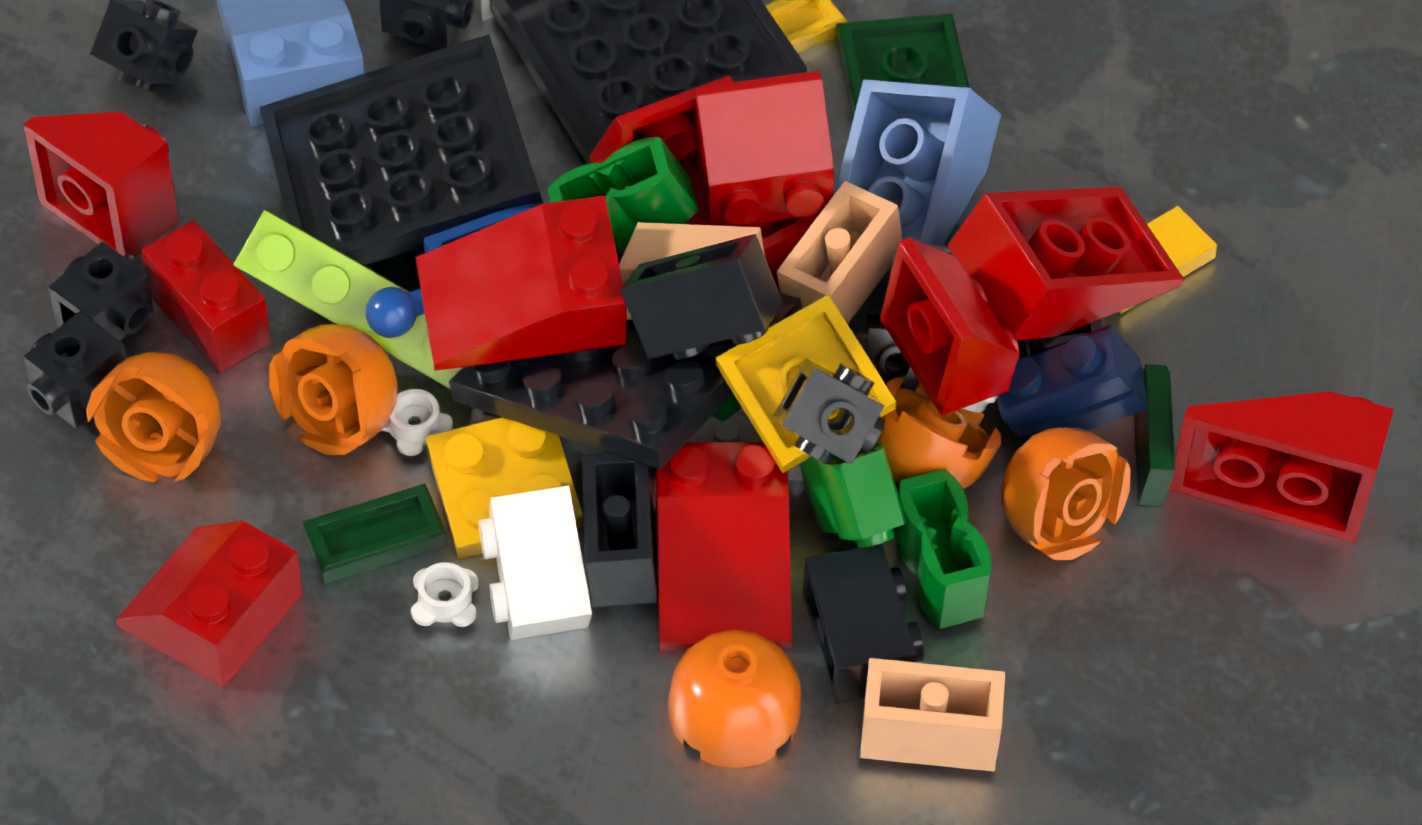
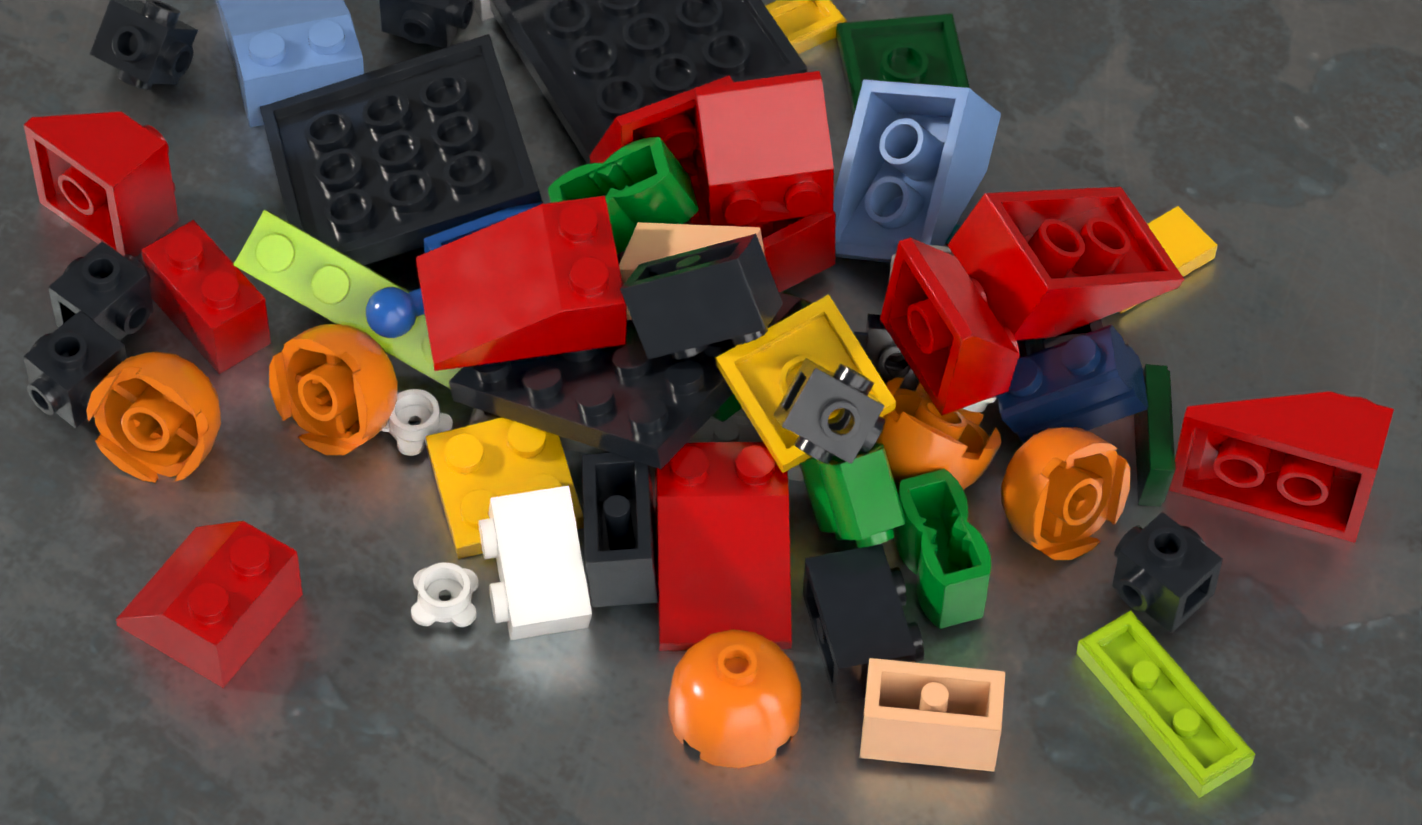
dark green tile [302,483,448,585] -> none
light nougat brick [777,181,903,324] -> none
none -> lime tile [1076,610,1255,798]
none -> black brick [1112,511,1223,633]

